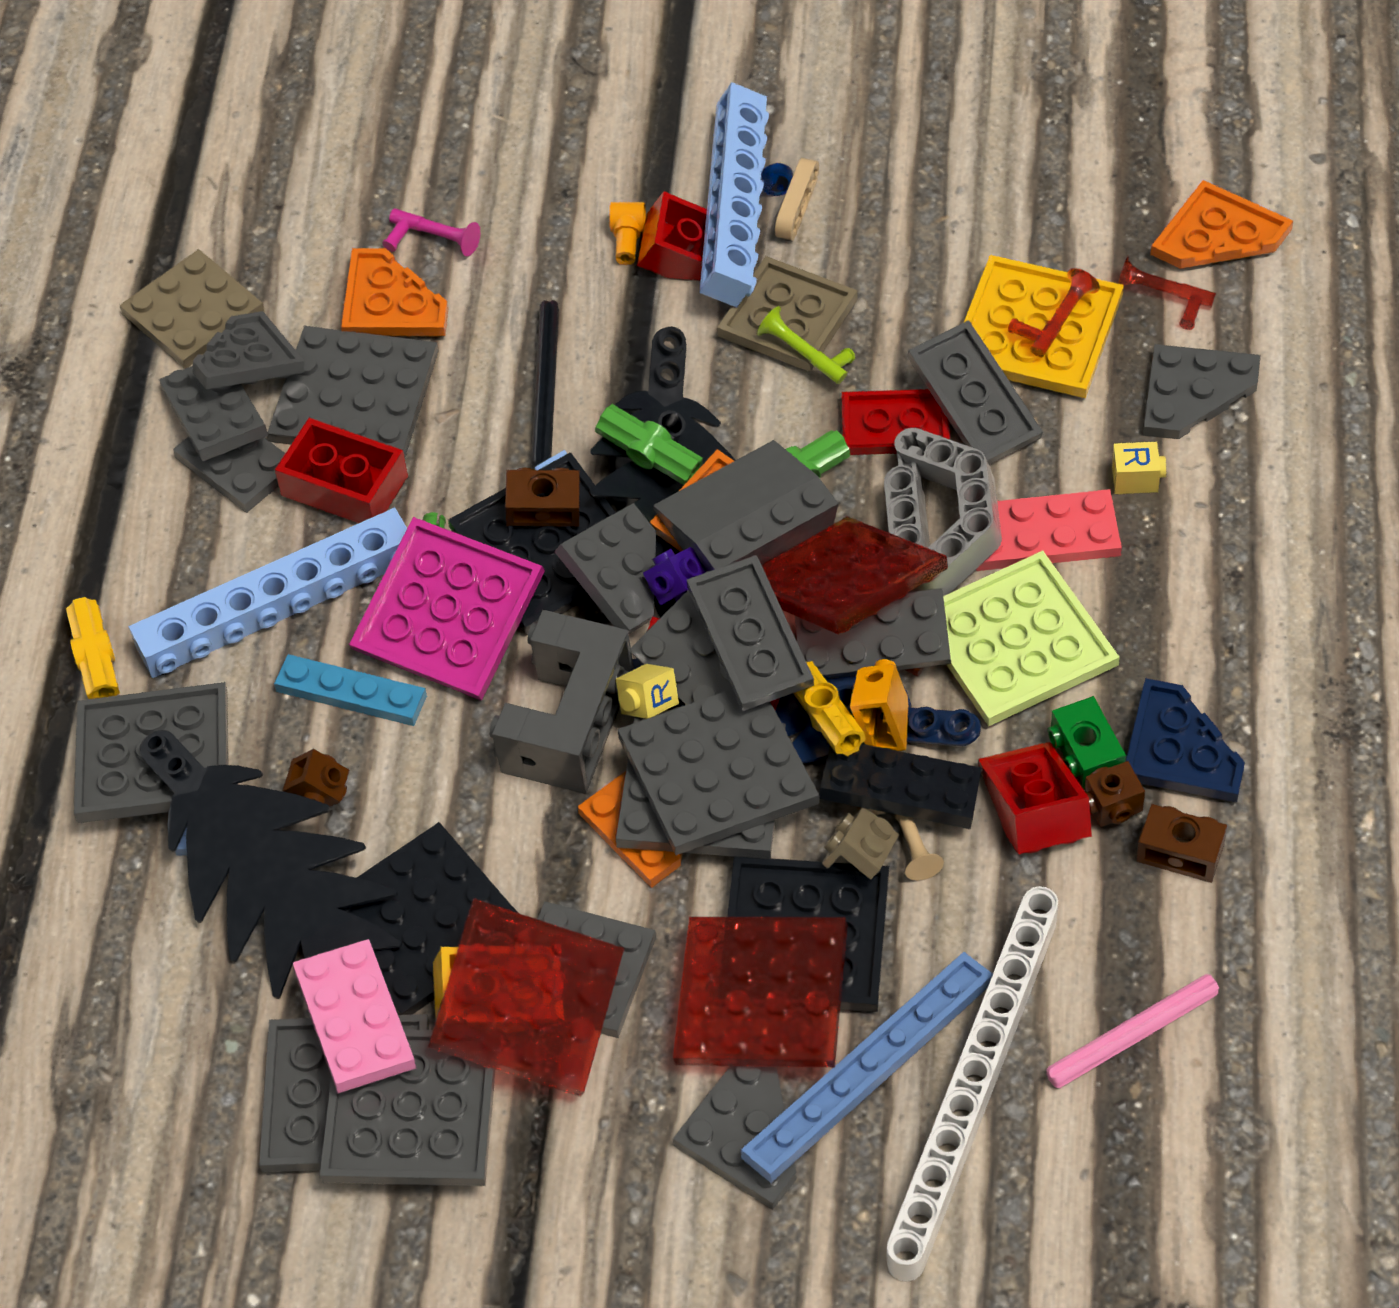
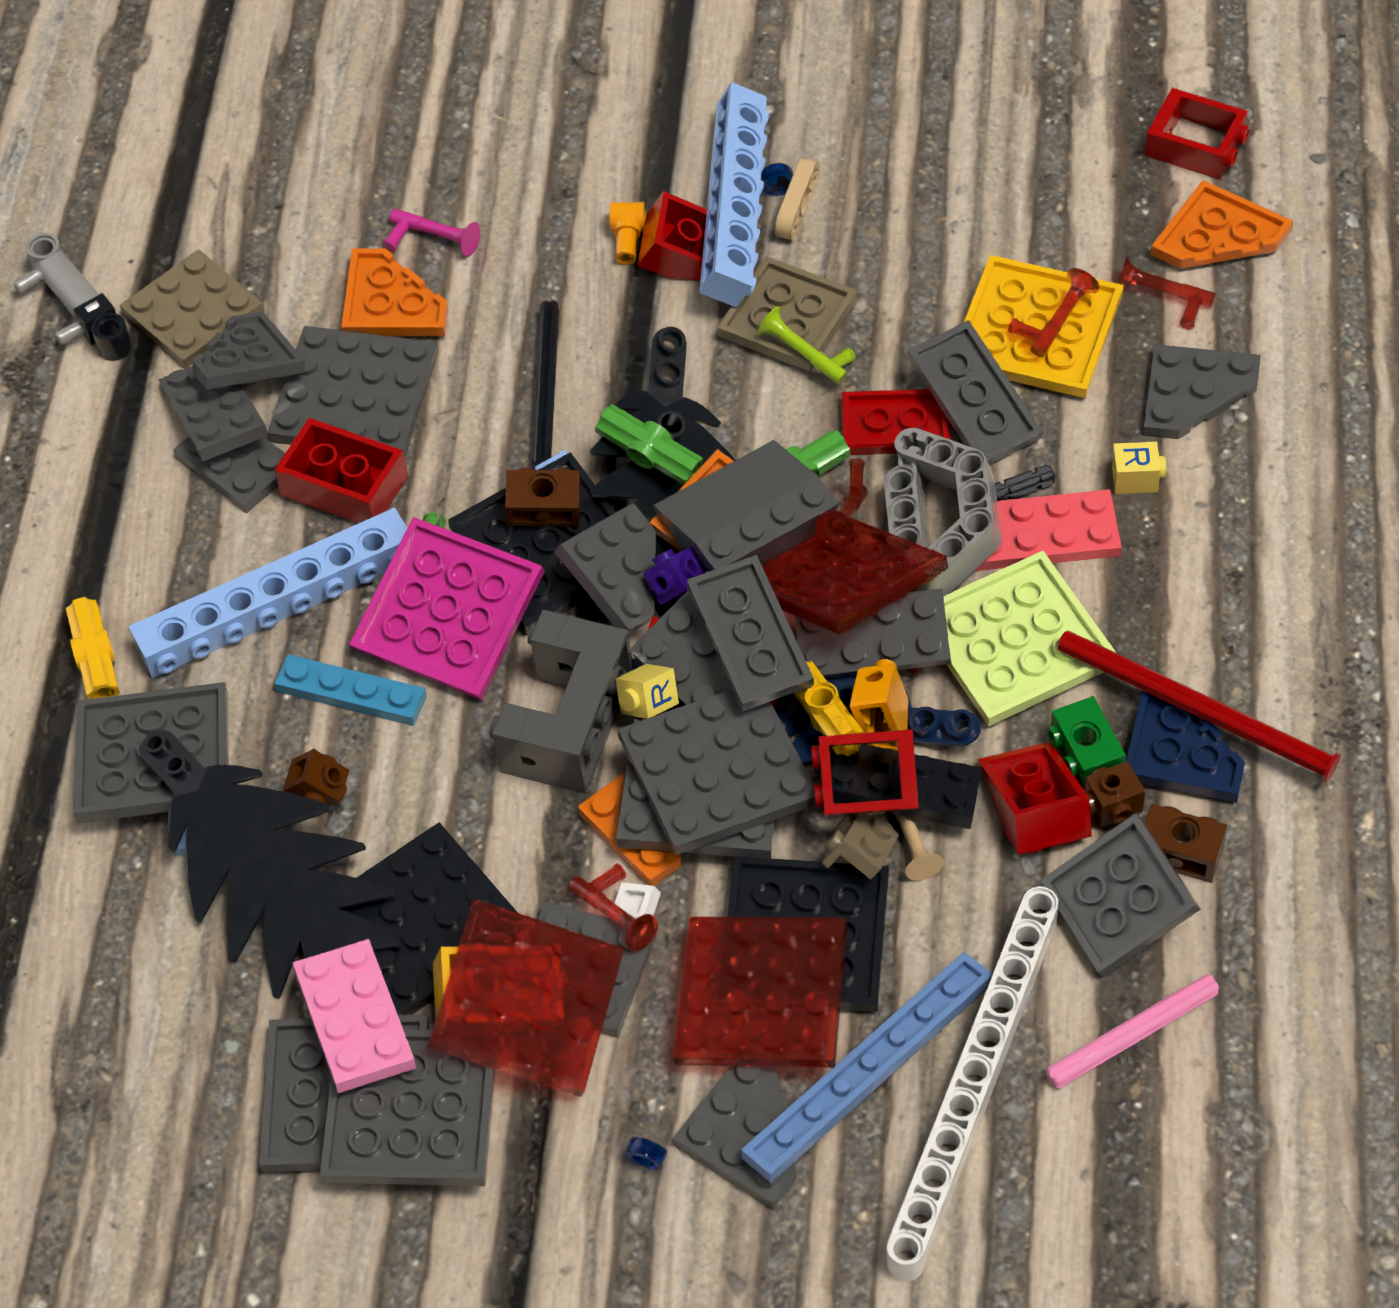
none -> light grey piece [13,233,132,361]
none -> clear red piece [569,863,658,951]
none -> white plate [610,882,661,928]
none -> clear blue tile [625,1137,668,1169]
none -> red window [812,729,919,816]
none -> clear red piece [816,458,868,546]
none -> black axle [995,464,1055,501]
none -> dark grey plate [1040,813,1201,977]
none -> red axle [1058,631,1341,782]
none -> red window [1145,87,1250,180]

